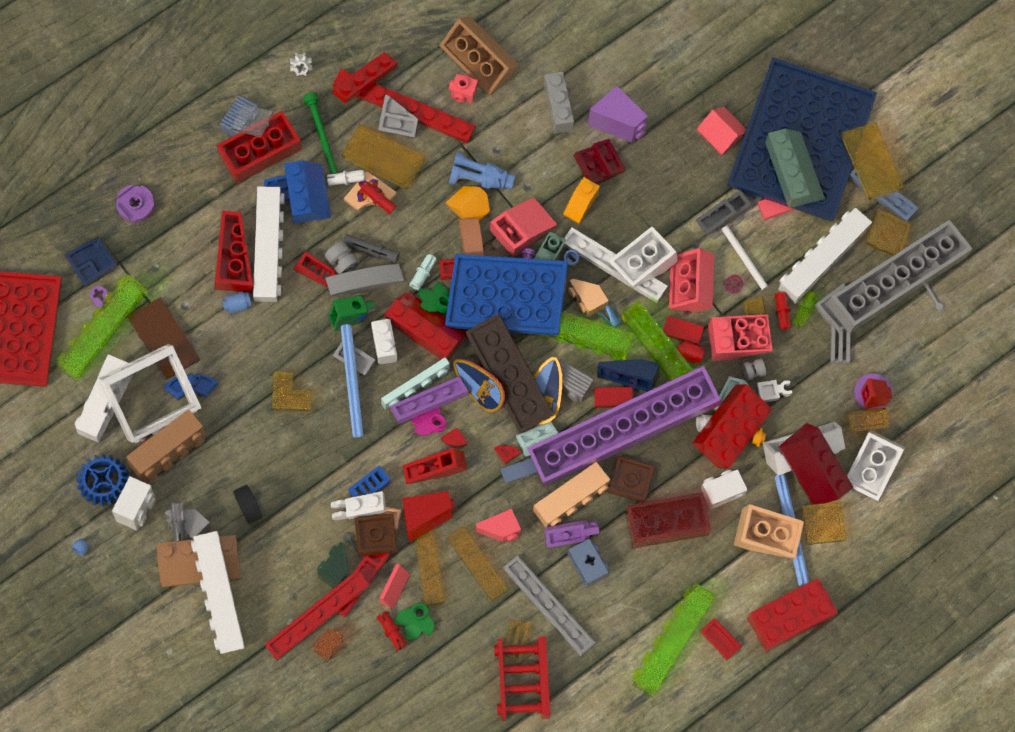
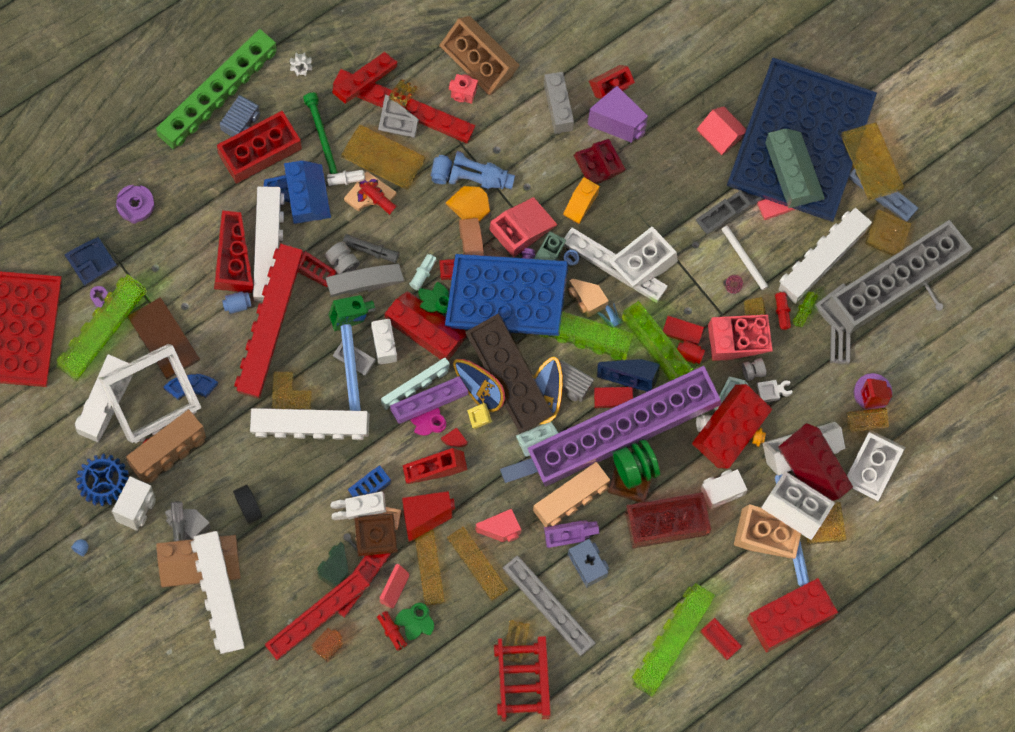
clear piece [231,104,274,137] -> none
red tile [494,445,521,465] -> none
coral slope [669,248,714,312] -> none
none -> bright green brick [156,29,277,150]
none -> red brick [234,244,303,399]
none -> white brick [250,408,370,440]
none -> clear yellow tile [389,79,418,106]
none -> medium blue brick [431,155,452,184]
none -> light yellow tile [467,403,492,429]
none -> red brick [589,65,635,99]
none -> green wheel [613,439,660,489]
none -> white brick [762,471,835,540]

